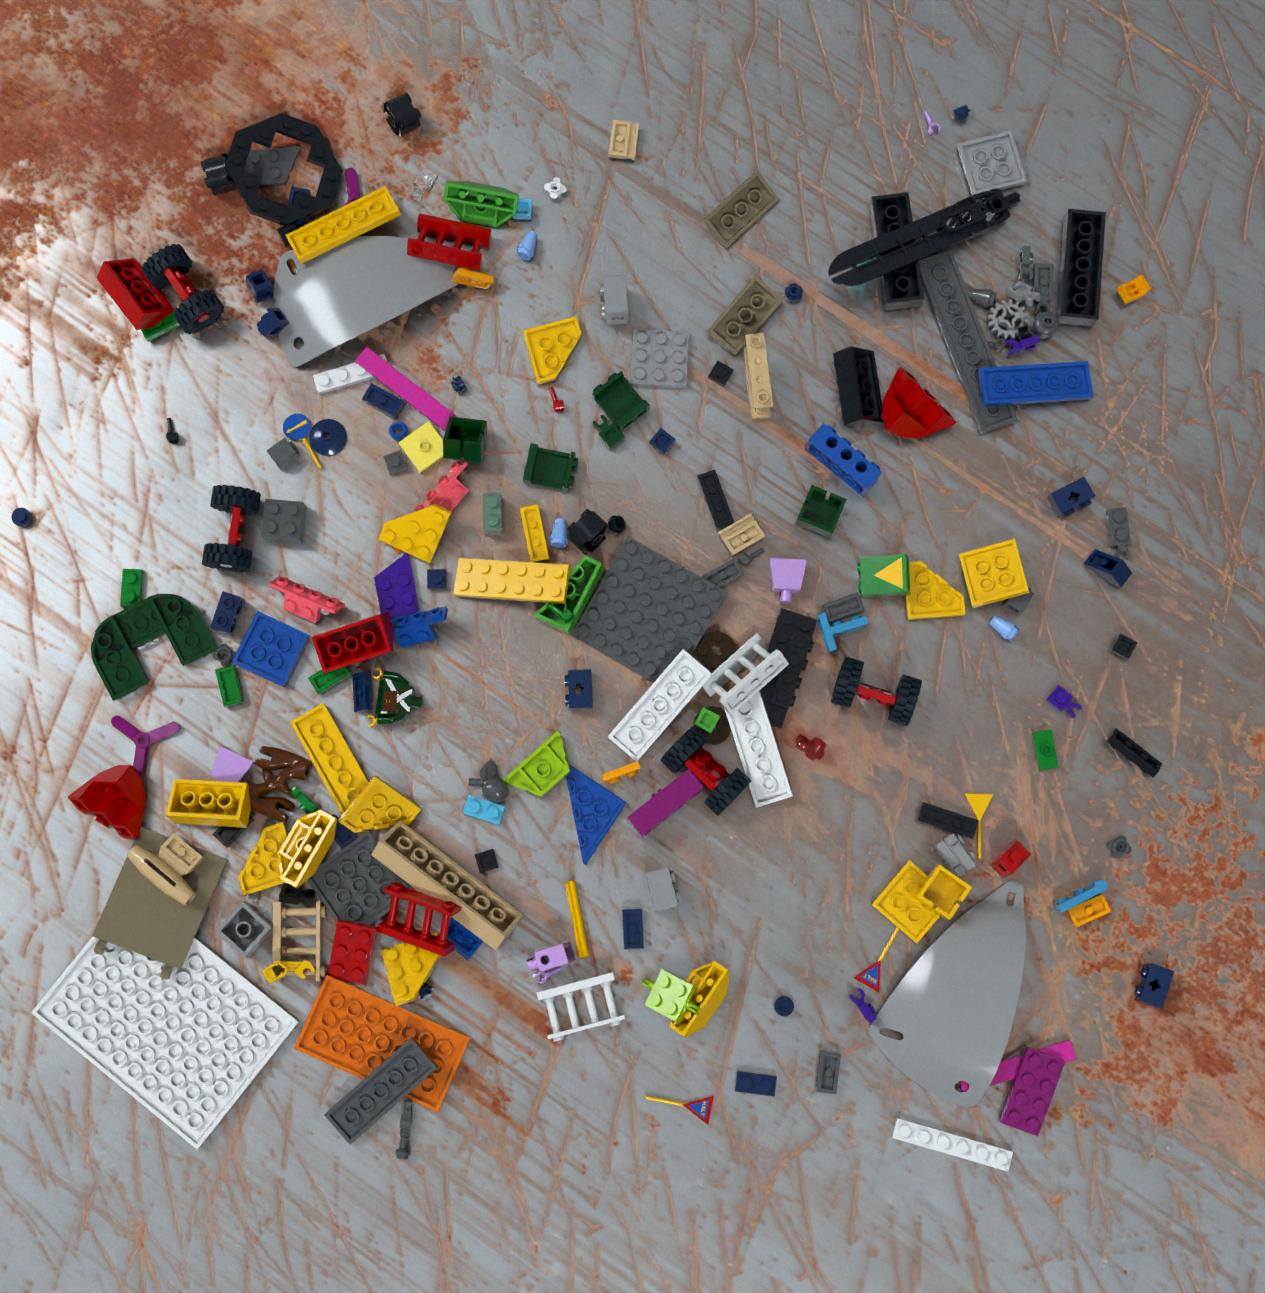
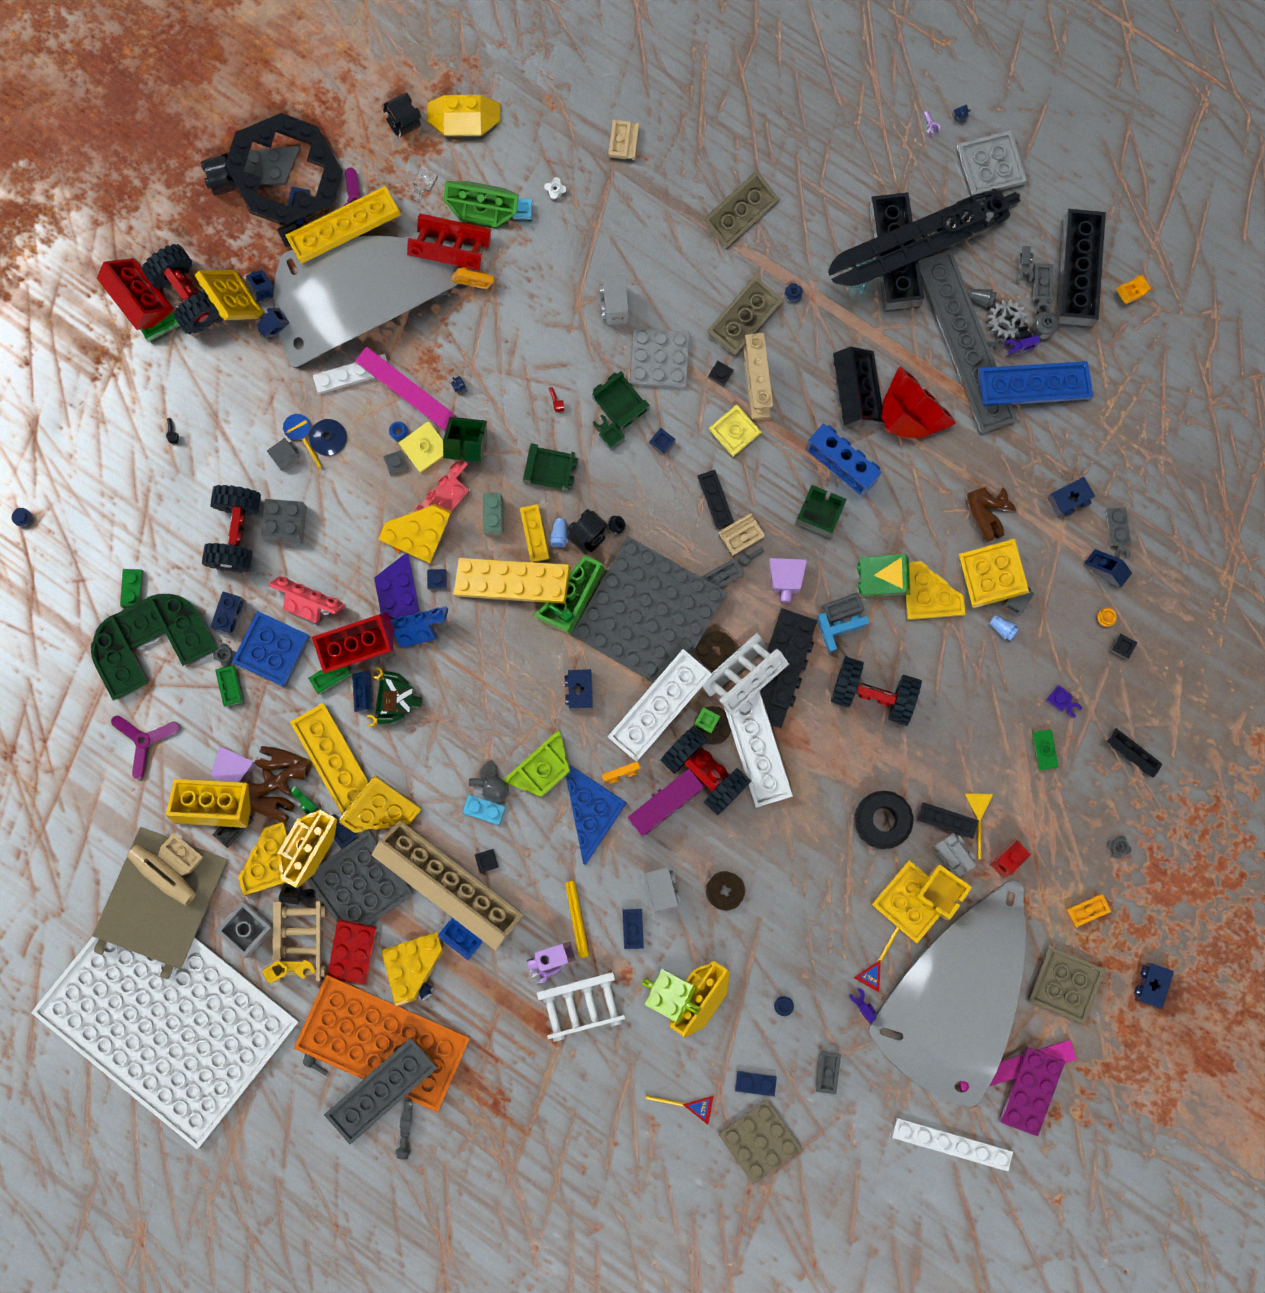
red brick [68,765,146,839] -> none
dark blue plate [362,383,405,418] -> none
red fence [377,882,462,957] -> none
light blue cone [516,231,538,261] -> none
yellow plate [523,316,582,385] -> none
clear red plate [795,734,827,760] -> none
light grey plate [1006,281,1040,306] -> none
dark azure plate [1053,880,1107,914] -> none
none -> yellow plate [195,270,265,320]
none -> dark grey hand [303,1054,328,1076]
none -> yellow wedge [427,95,501,136]
none -> dark brown plate [706,871,745,911]
none -> light yellow plate [708,405,762,457]
none -> dark tan plate [718,1099,802,1185]
none -> black tyre [854,790,914,849]
none -> reddish brown piece [966,487,1016,542]
none -> dark tan plate [1028,946,1105,1025]
none -> light orange plate [1097,608,1117,627]

